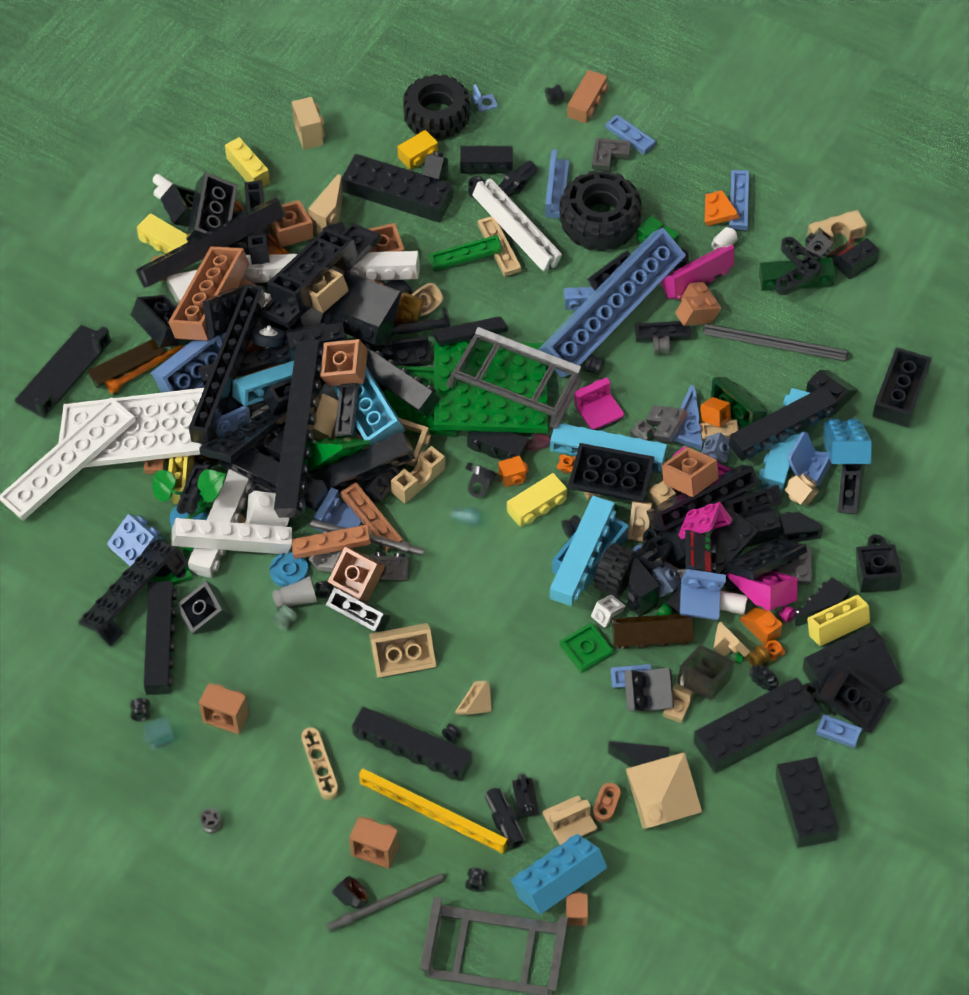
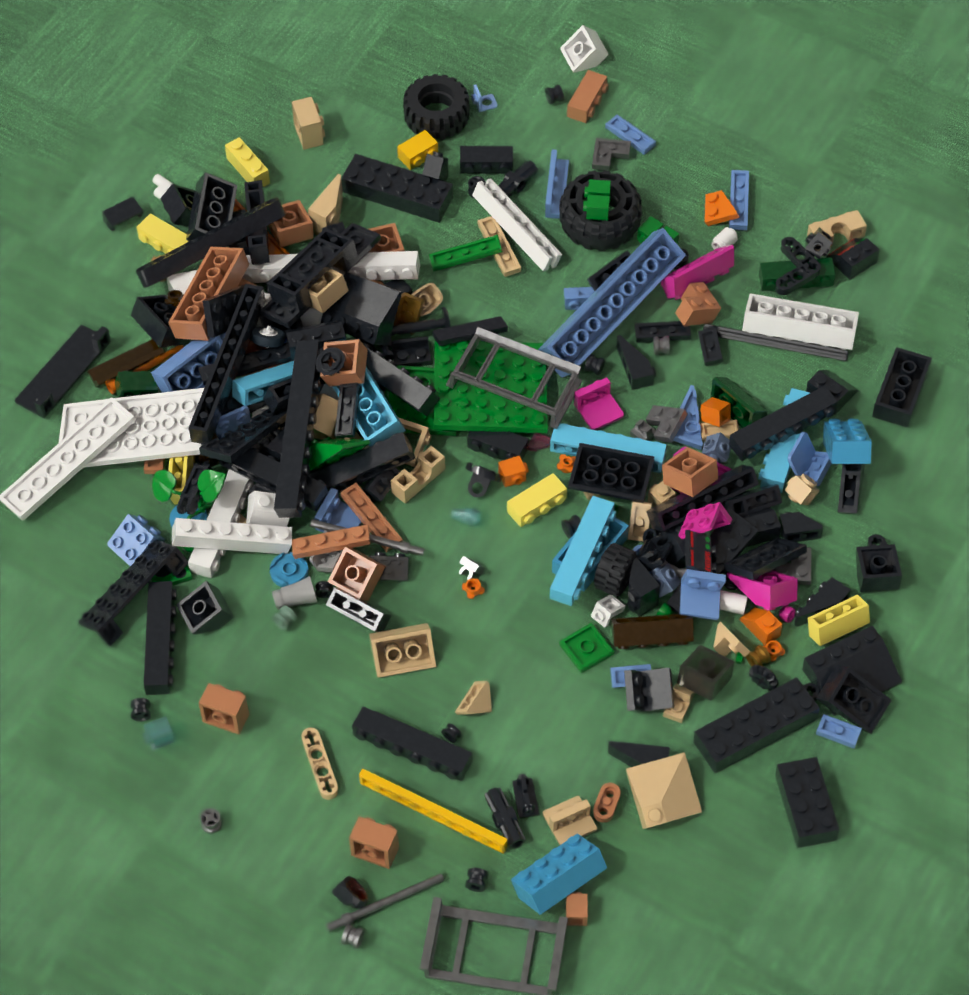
none -> black hinge [102,196,143,232]
none -> dark green brick [115,371,158,398]
none -> dark brown plate [165,290,184,306]
none -> black gear [316,347,346,376]
none -> flat silver wheel [341,924,365,949]
none -> tile [459,556,485,580]
none -> orange plate [462,578,485,599]
none -> white slope [560,25,609,73]
none -> green piece [583,179,611,220]
none -> black slope [616,335,656,390]
none -> black plate [698,327,723,366]
none -> white brick [742,293,859,350]

